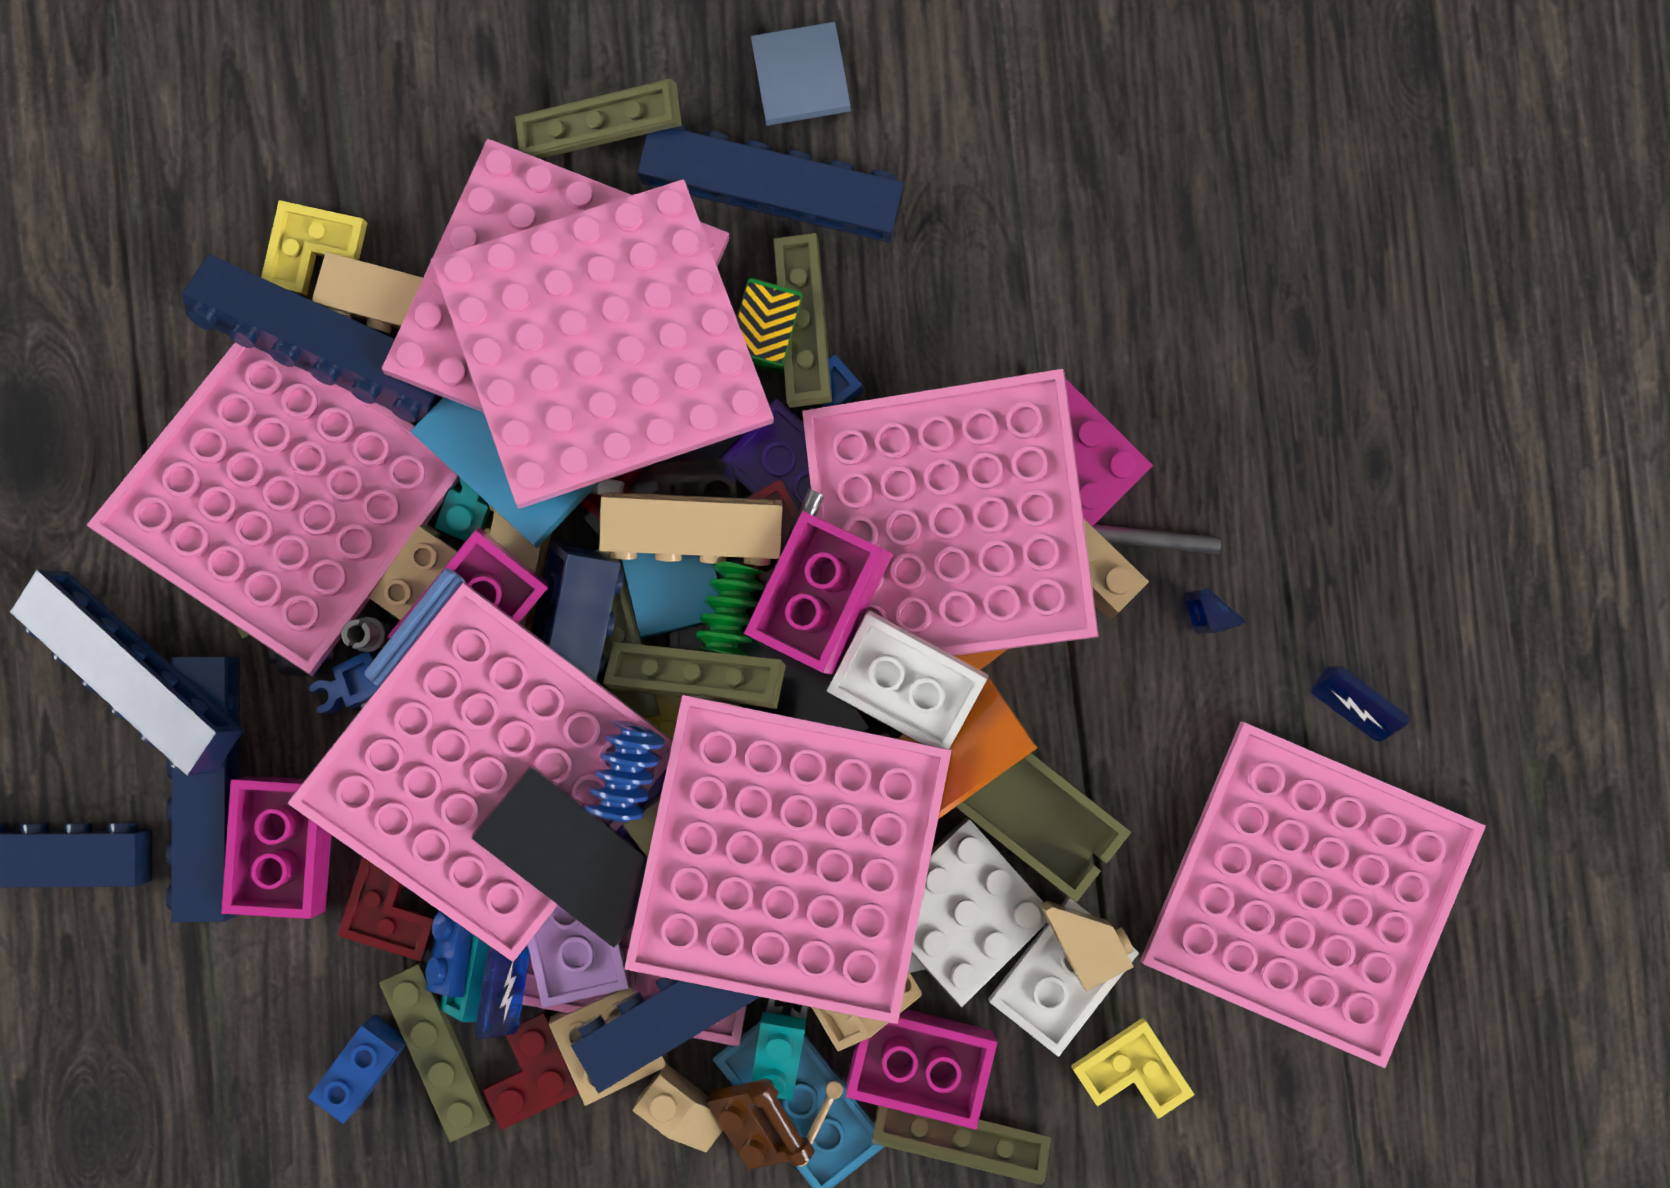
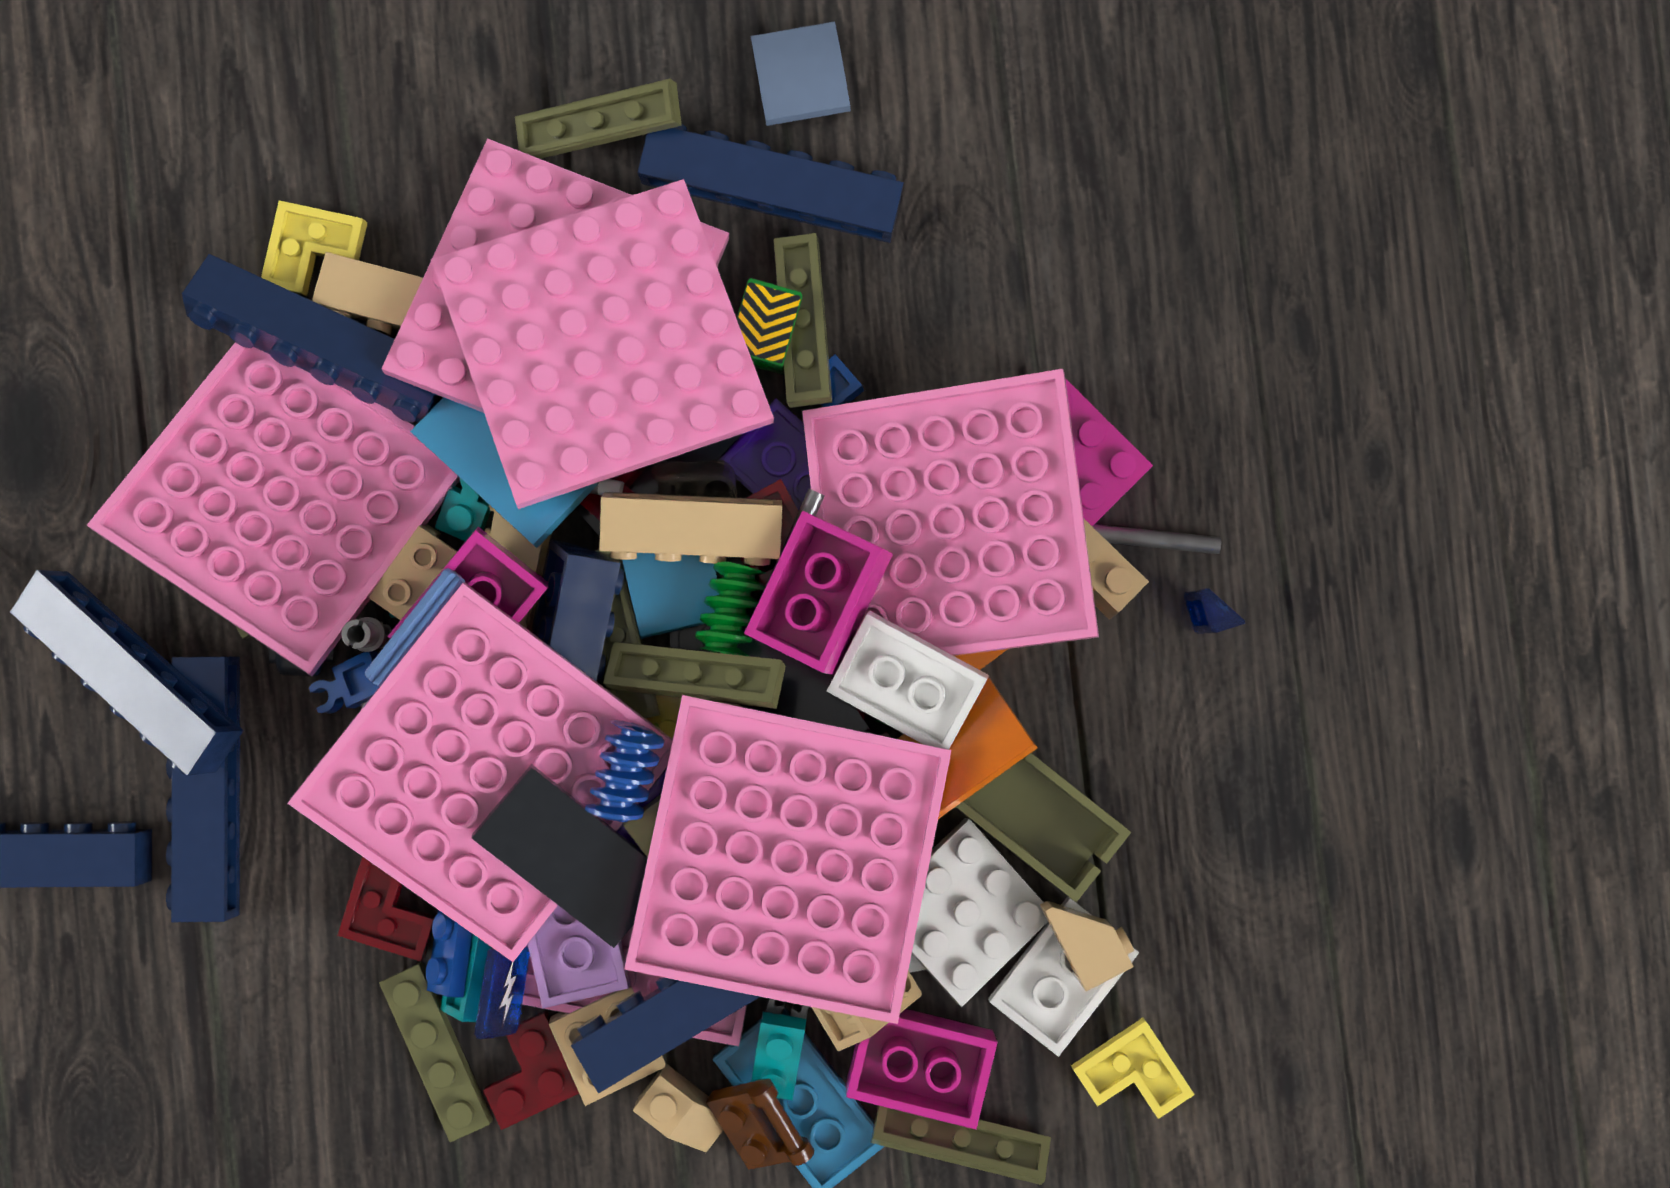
dark pink brick [221,776,331,919] -> none
blue brick [308,1014,406,1124] -> none
tan hinge [799,1079,843,1167] -> none
bright pink plate [1140,722,1486,1068] -> none
clear blue slope [1311,666,1411,742] -> none

